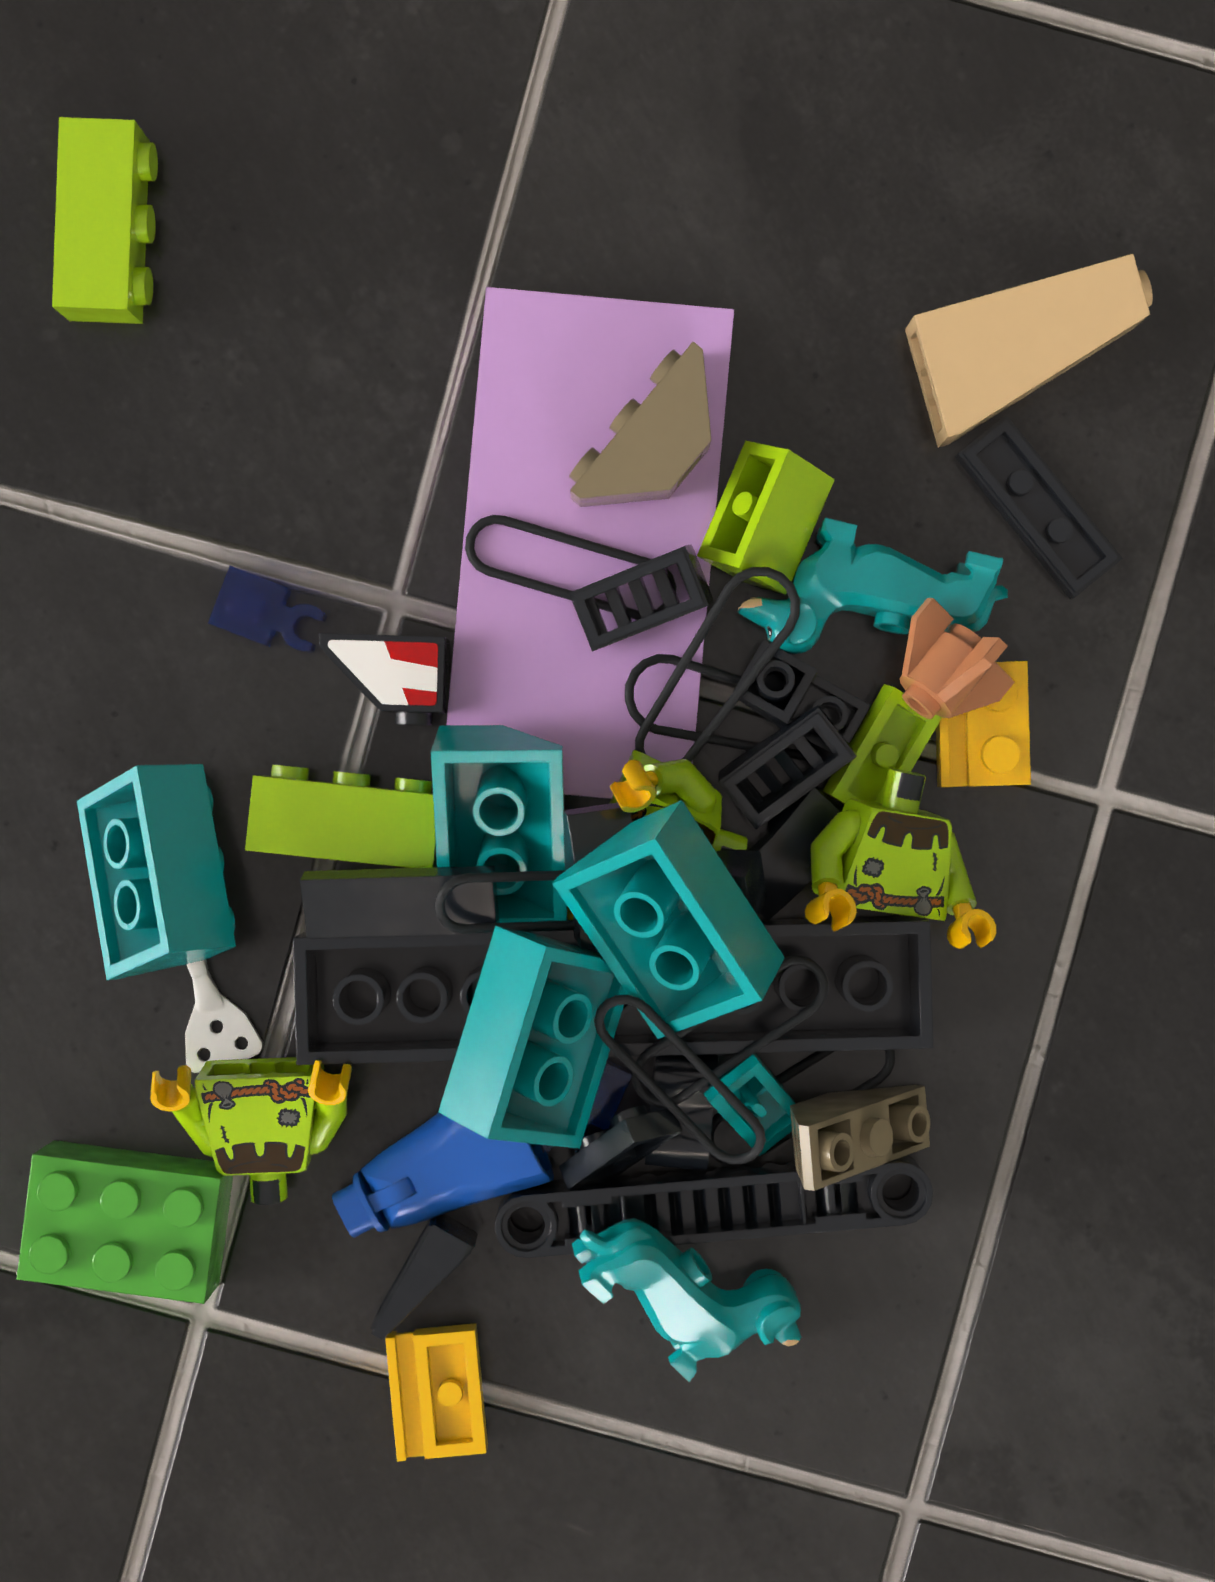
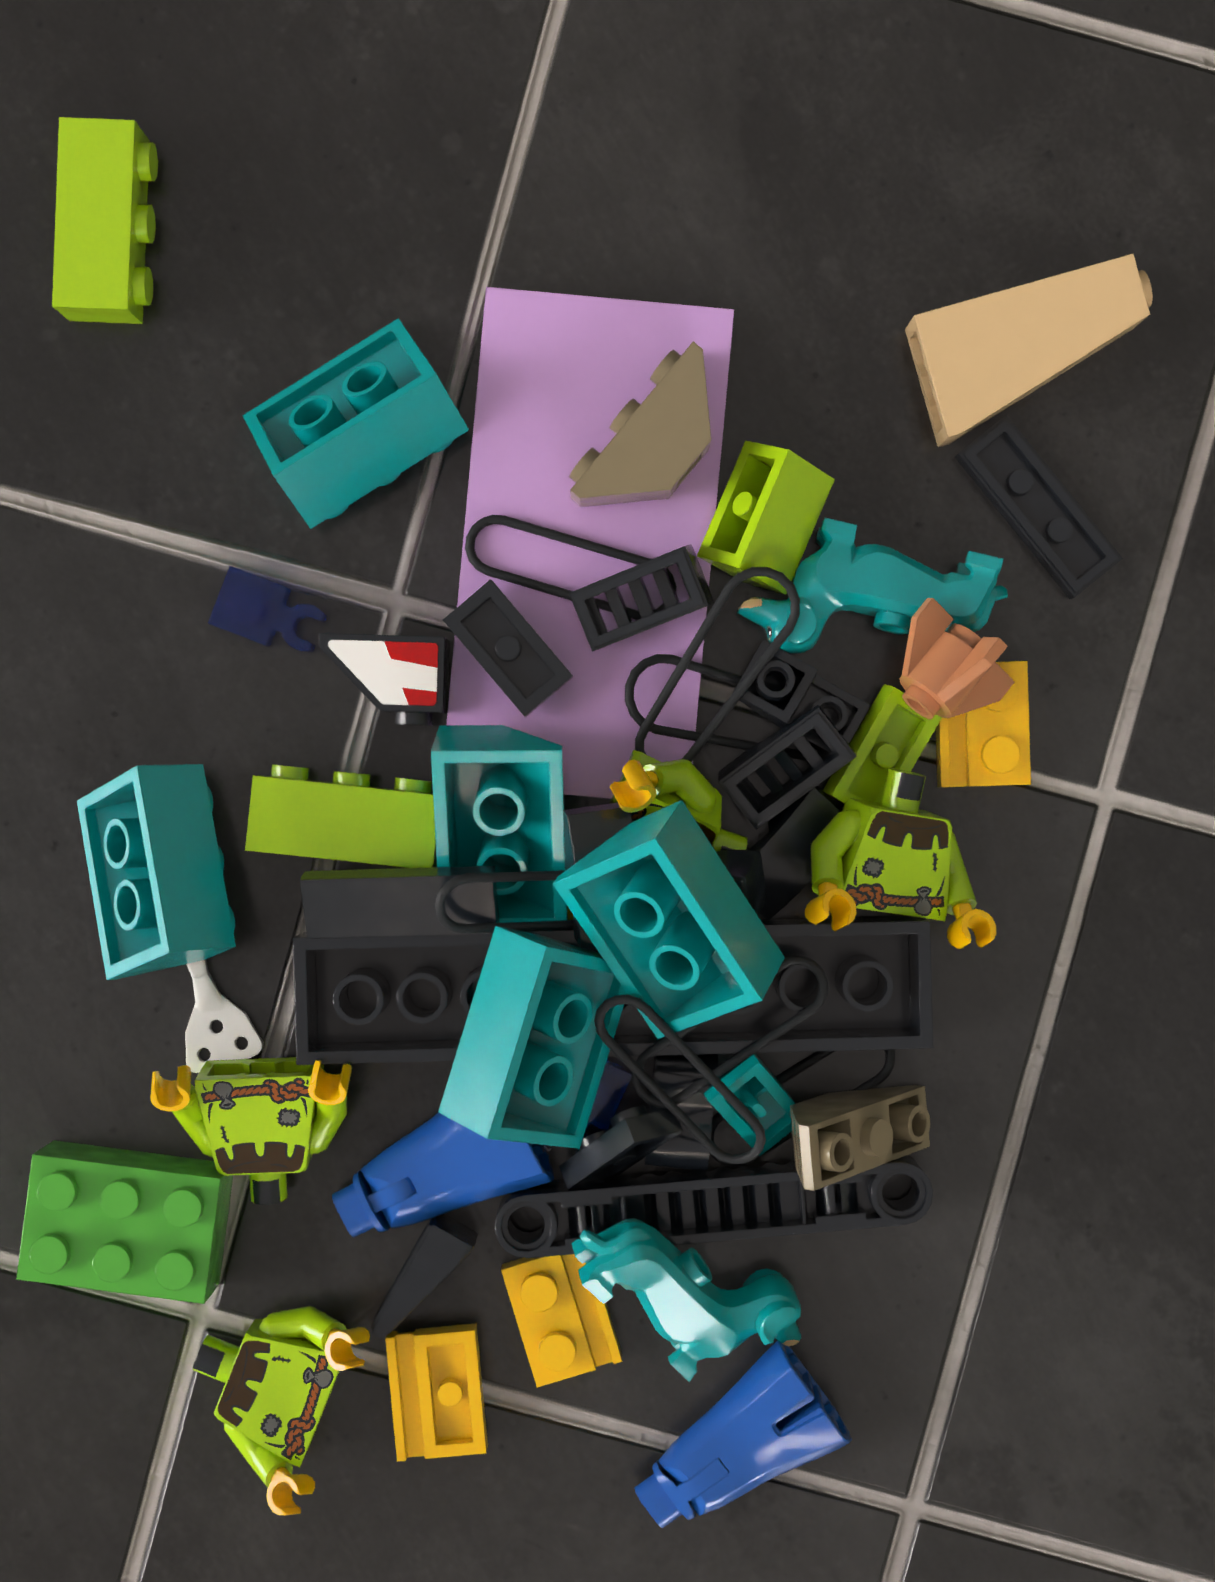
none -> torso [192,1306,370,1515]
none -> teal slope [242,318,469,529]
none -> black plate [443,579,573,717]
none -> yellow plate [501,1254,622,1388]
none -> blue piece [634,1340,852,1528]

